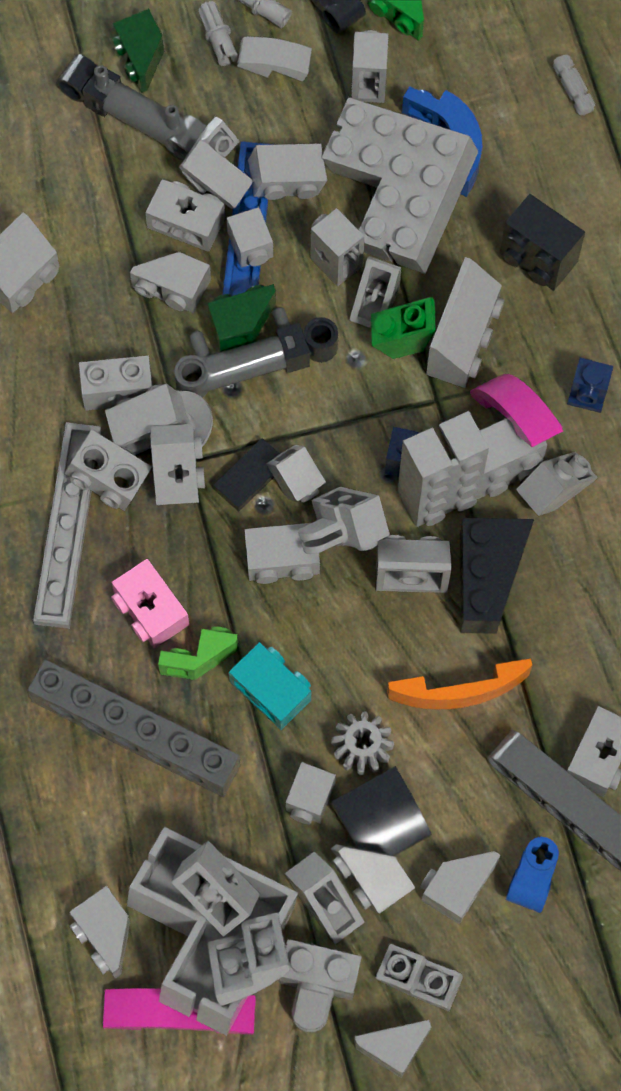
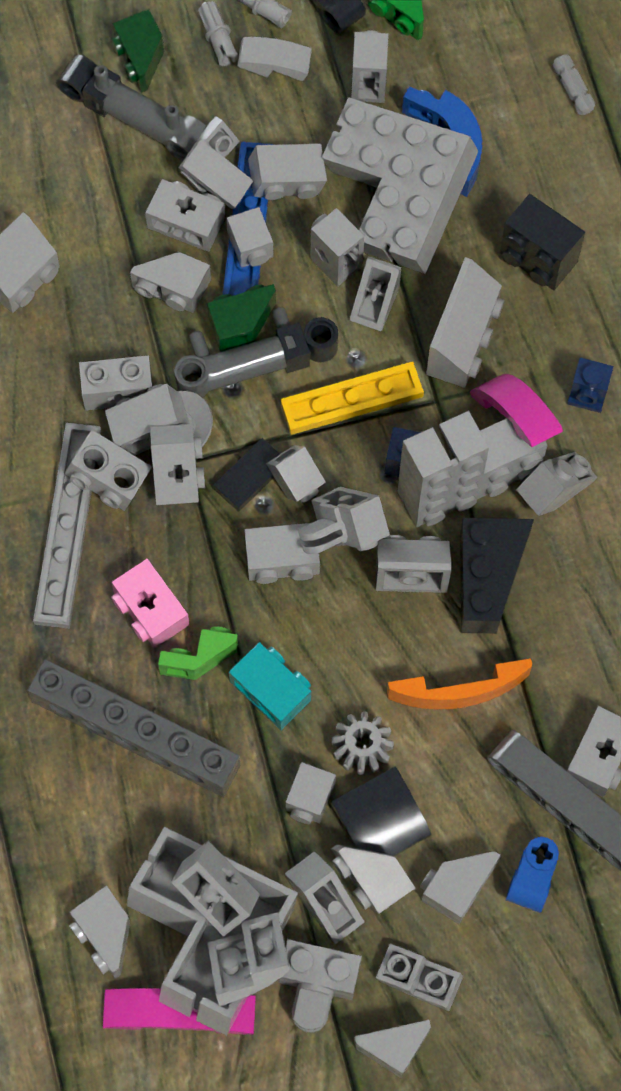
green slope [371,297,436,359] -> none
none -> yellow plate [281,361,424,435]

